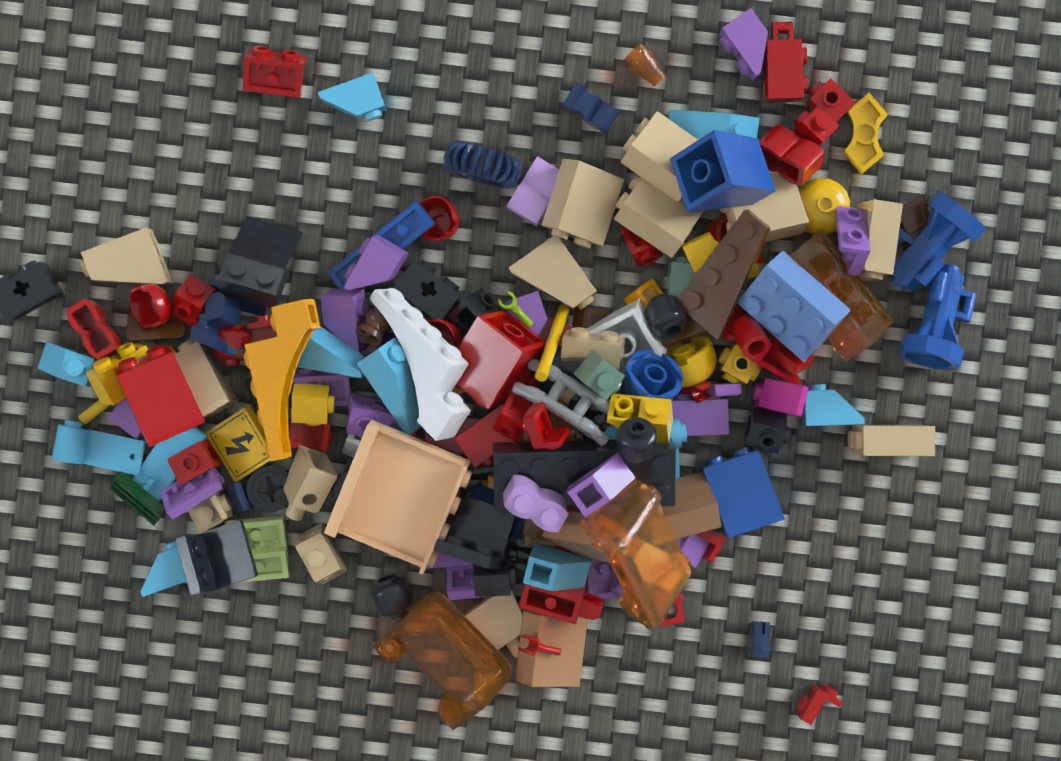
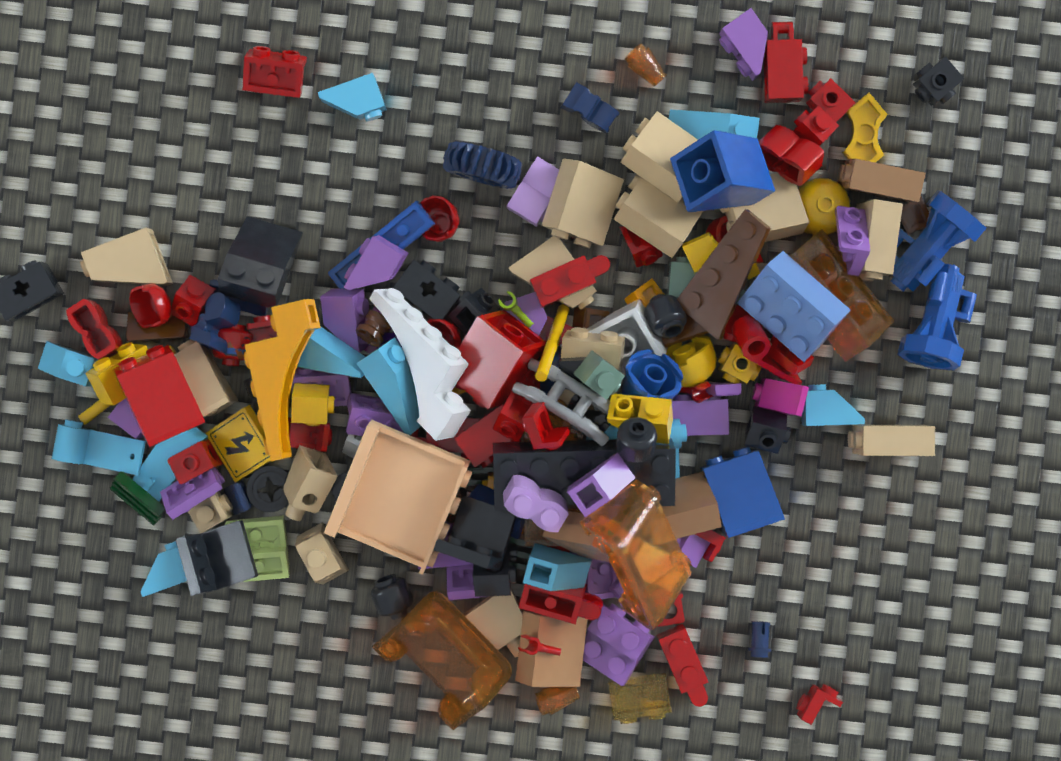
none -> red brick [530,255,610,308]
none -> clear orange cone [535,687,580,716]
none -> medium lavender plate [583,603,655,686]
none -> clear yellow bracket [608,673,672,724]
none -> red brick [656,623,709,707]
none -> medium nougat brick [837,159,926,202]
none -> black brick [913,56,964,106]

